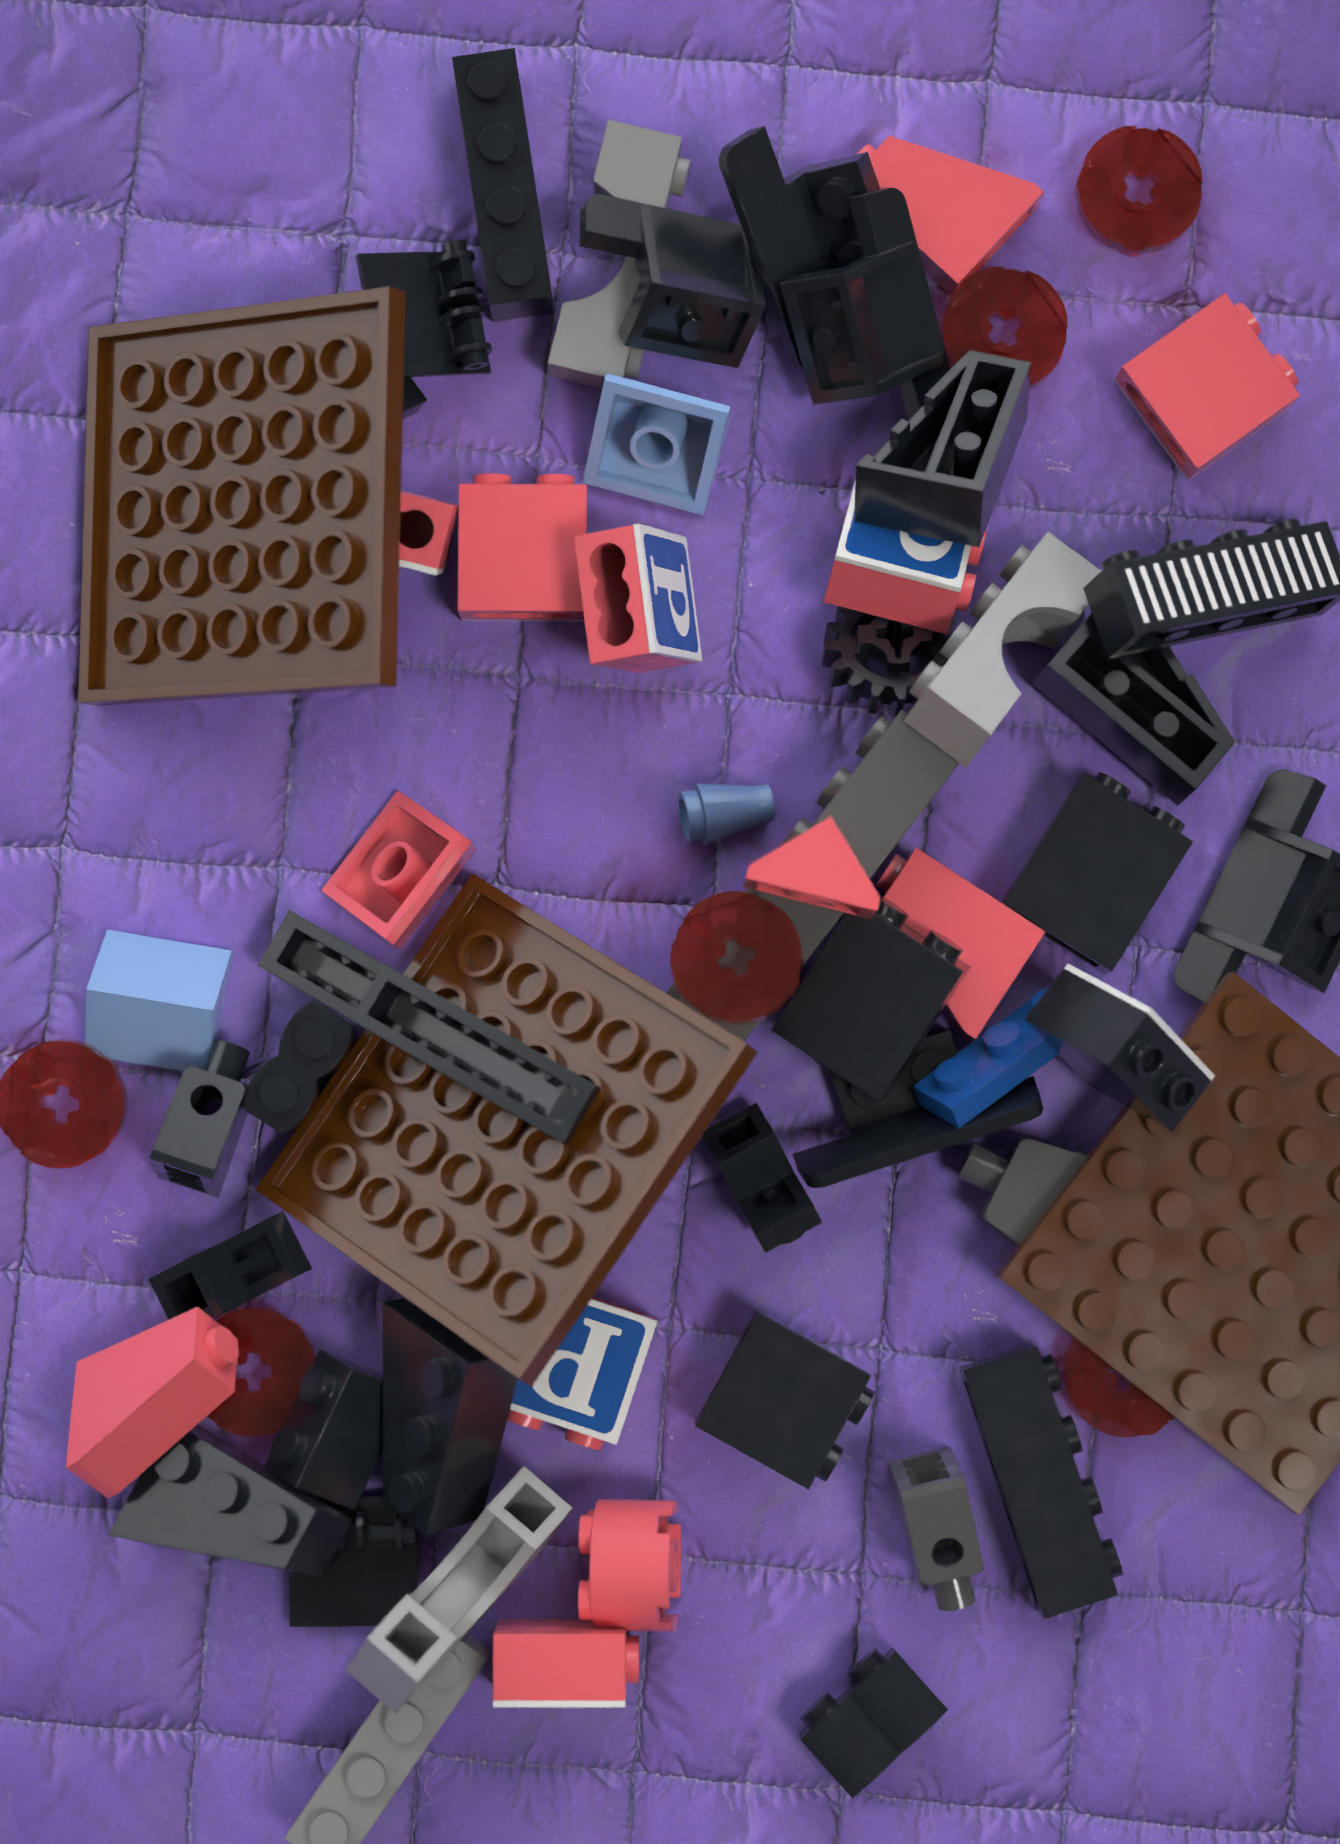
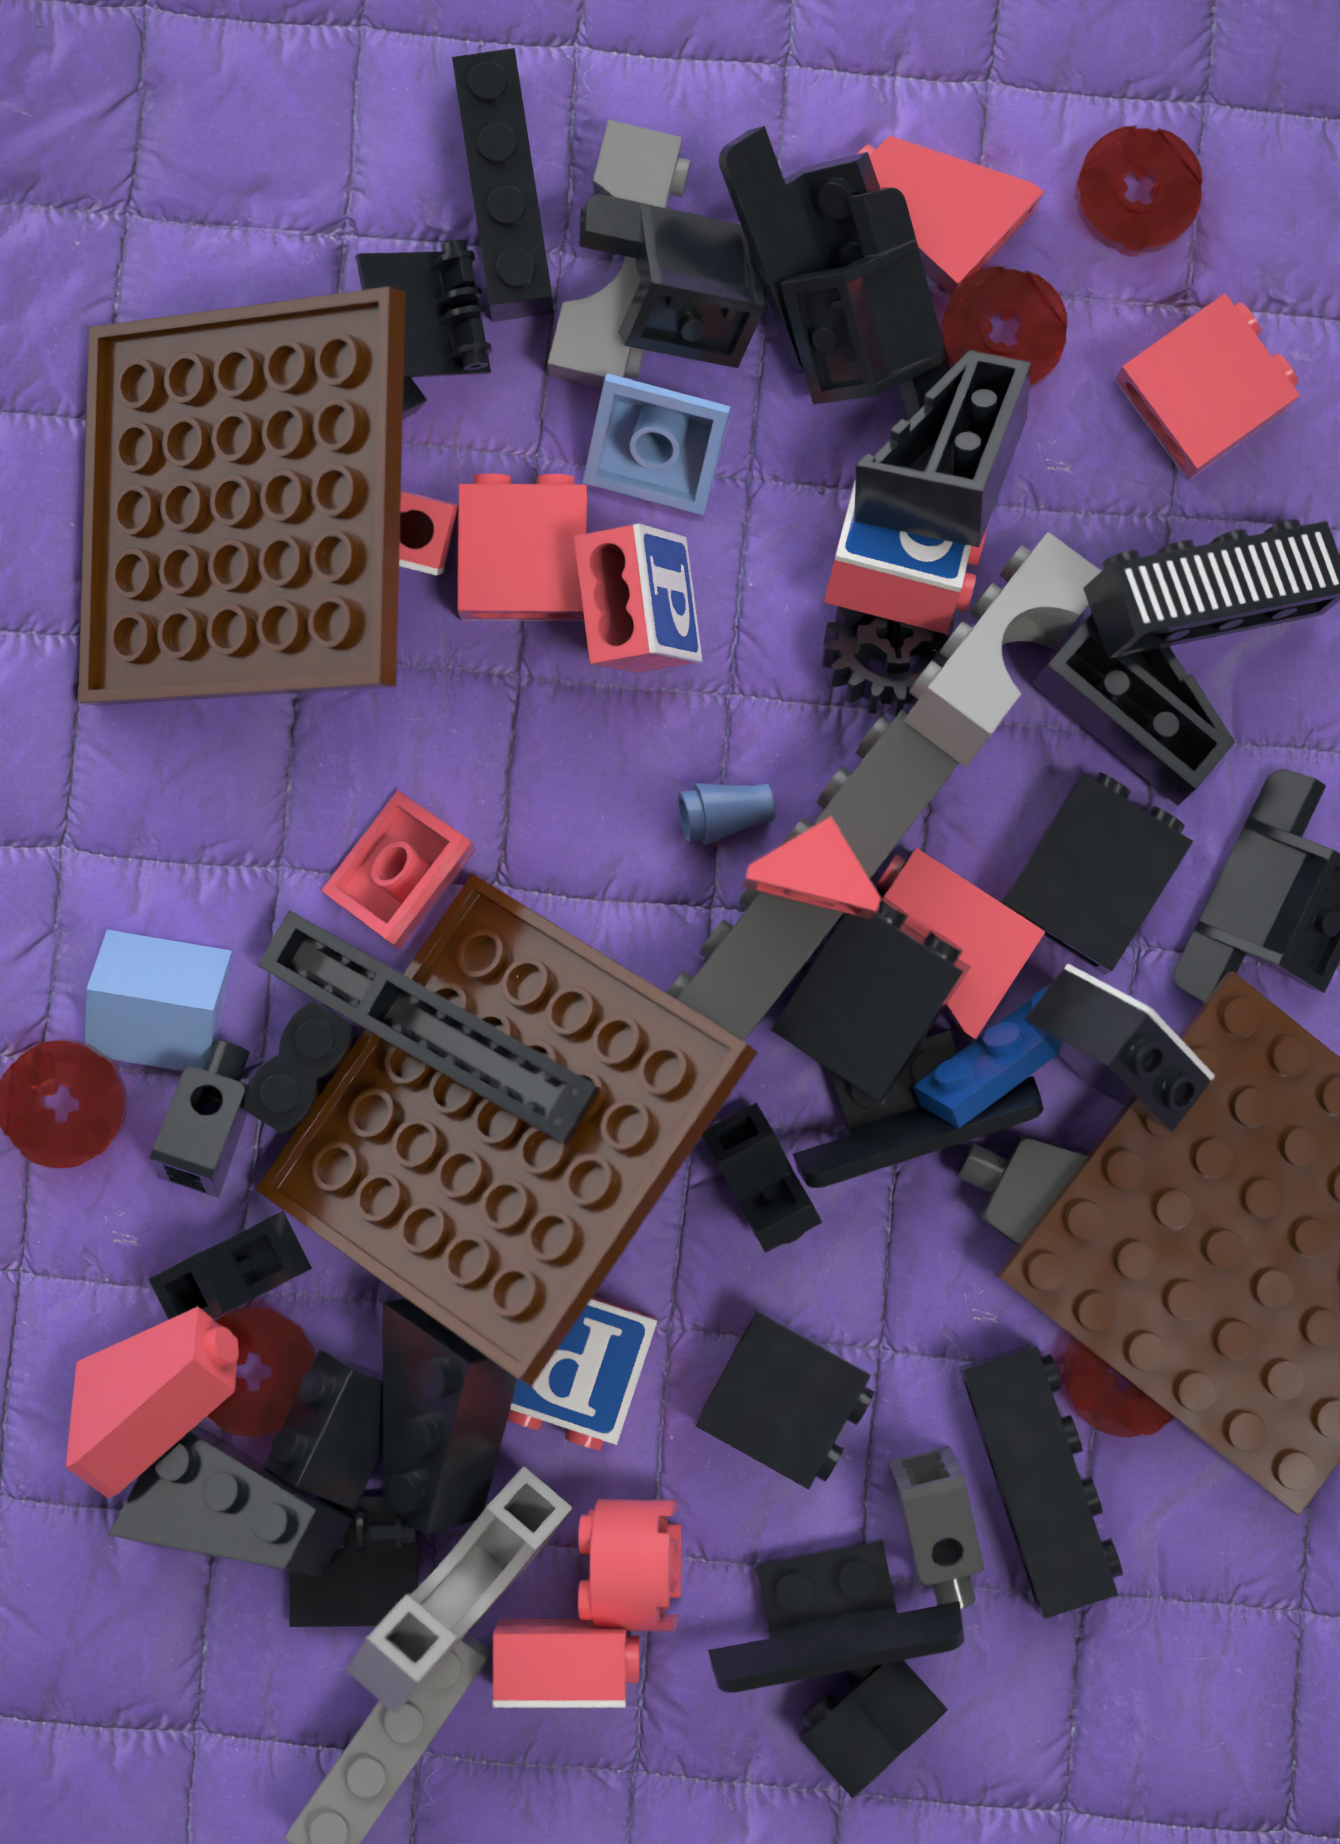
clear red plate [670,891,803,1025] -> none
none -> black plate [708,1538,965,1693]

